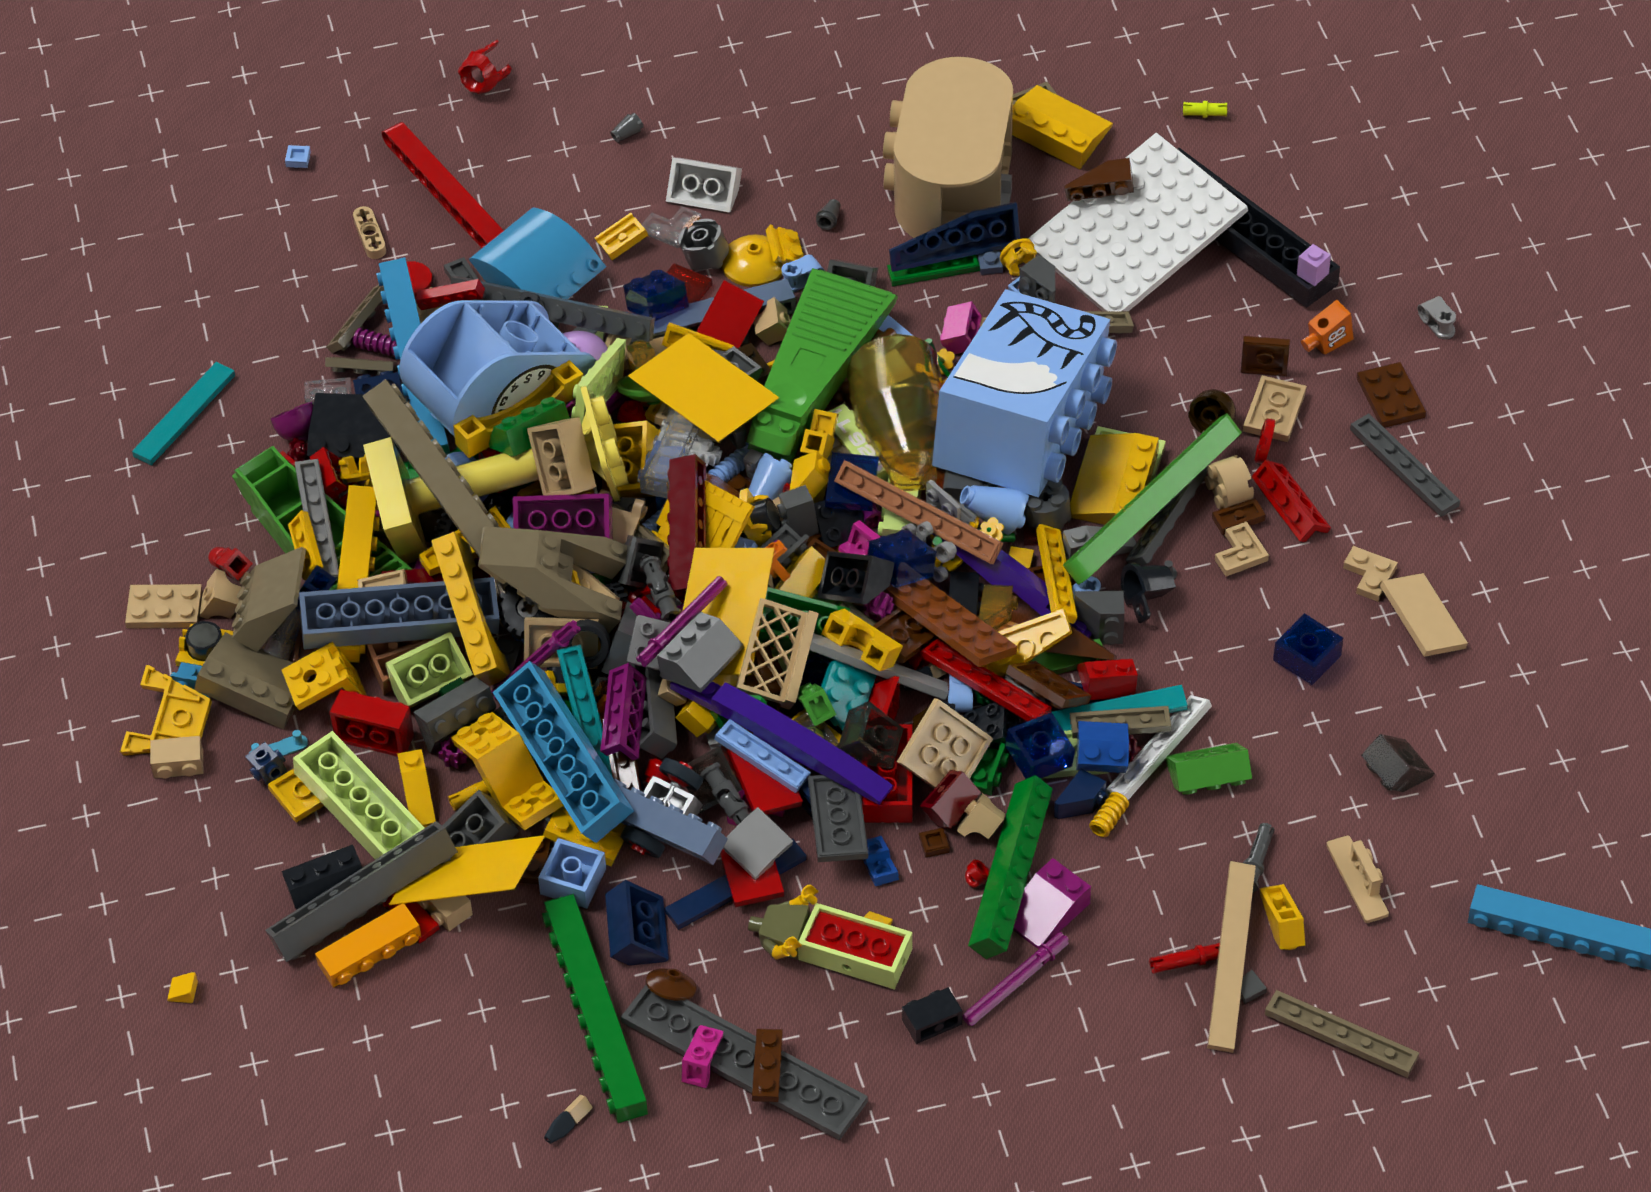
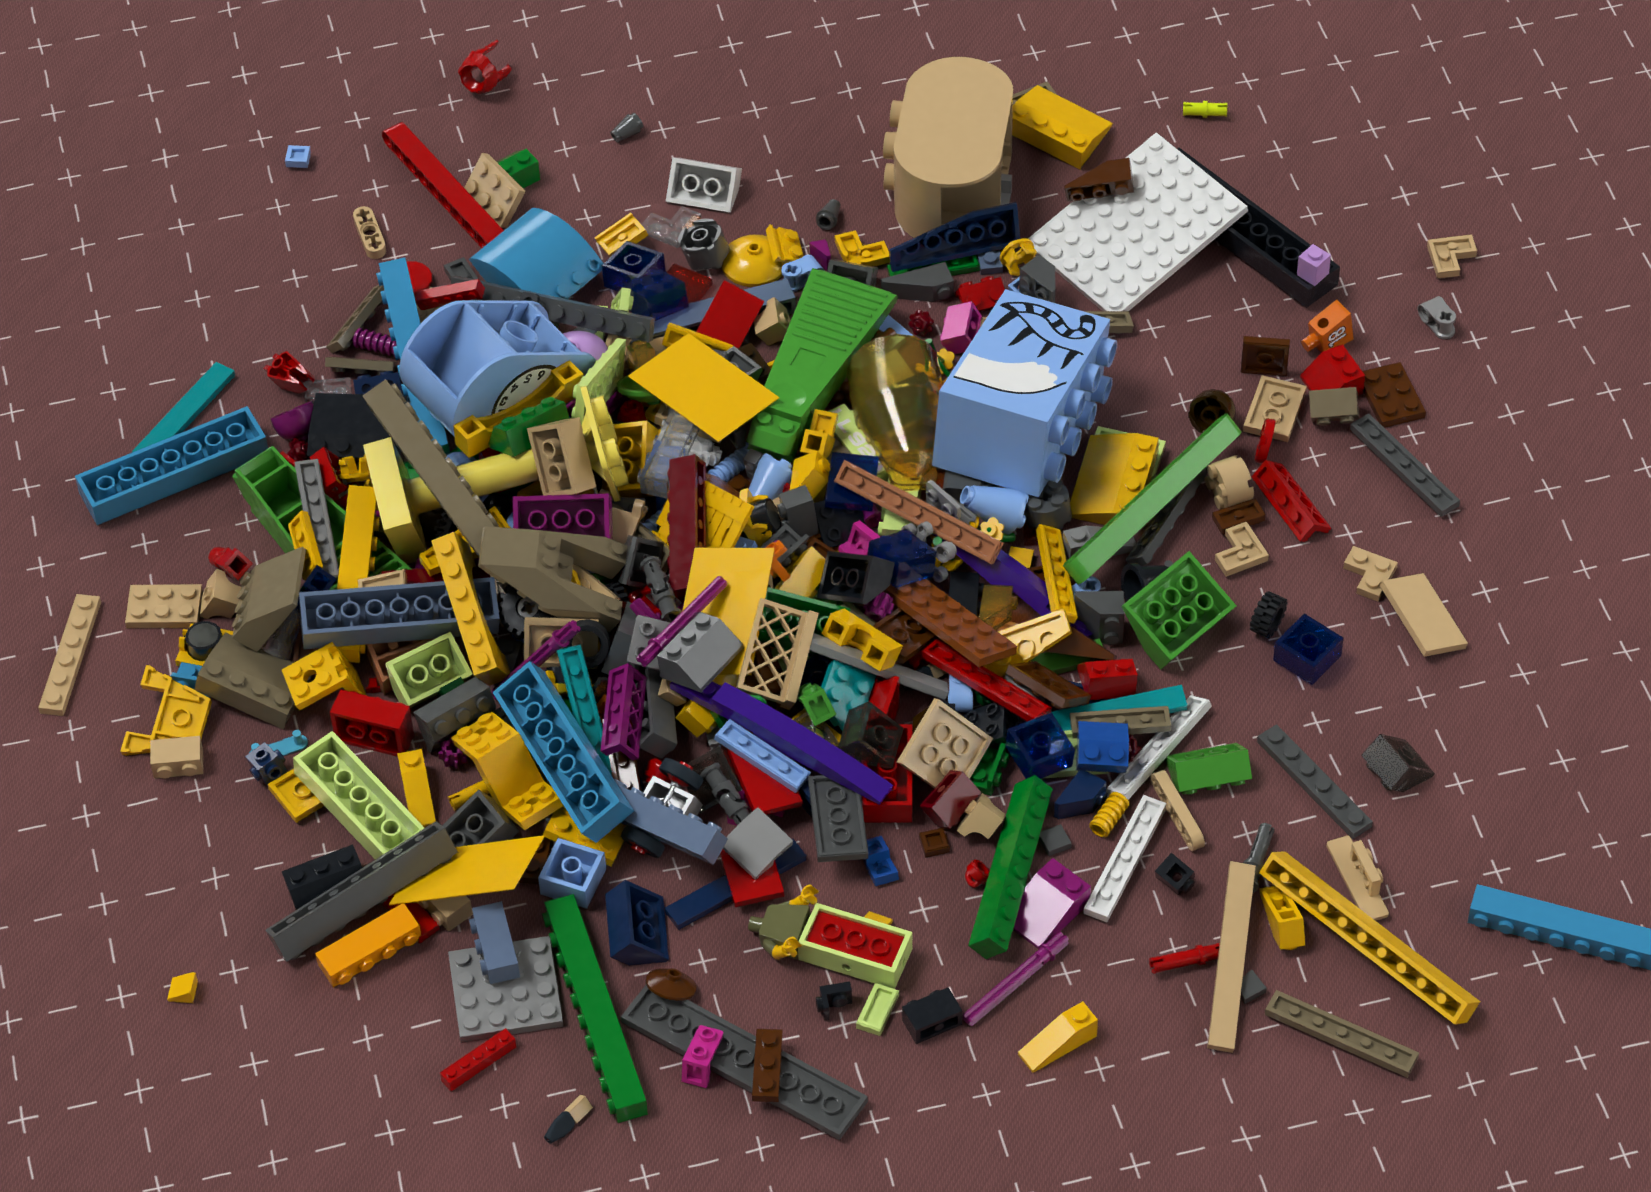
none -> tan plate [38,594,101,716]
none -> dark azure brick [75,406,268,525]
none -> red hinge [263,351,315,393]
none -> red piece [366,678,381,693]
none -> red piece [440,1028,516,1091]
none -> light grey plate [448,936,563,1043]
none -> tan plate [464,153,526,228]
none -> sand blue brick [469,901,520,984]
none -> green slope [496,149,540,188]
none -> clear blue brick [602,241,666,300]
none -> yellowish green plate [611,287,634,312]
none -> magenta slope [809,239,831,271]
none -> black bracket [816,981,852,1021]
none -> yellow plate [835,230,890,267]
none -> yellowish green tile [856,983,899,1036]
none -> dark grey slope [881,262,954,302]
none -> dark red plant [908,309,934,337]
none -> red bracket [955,276,1005,312]
none -> yellow slope [1018,1001,1098,1073]
none -> dark grey tile [1039,824,1072,856]
none -> white plate [1084,795,1167,922]
none -> bright green slope [1121,551,1236,670]
none -> tan beam [1151,770,1205,851]
none -> black brick [1155,853,1195,895]
none -> black tyre [1250,591,1288,639]
none -> dark grey plate [1257,724,1373,839]
none -> yellow brick [1259,851,1481,1024]
none -> red slope [1300,344,1365,395]
none -> dark tan brick [1309,387,1359,425]
none -> tan plate [1427,235,1477,279]

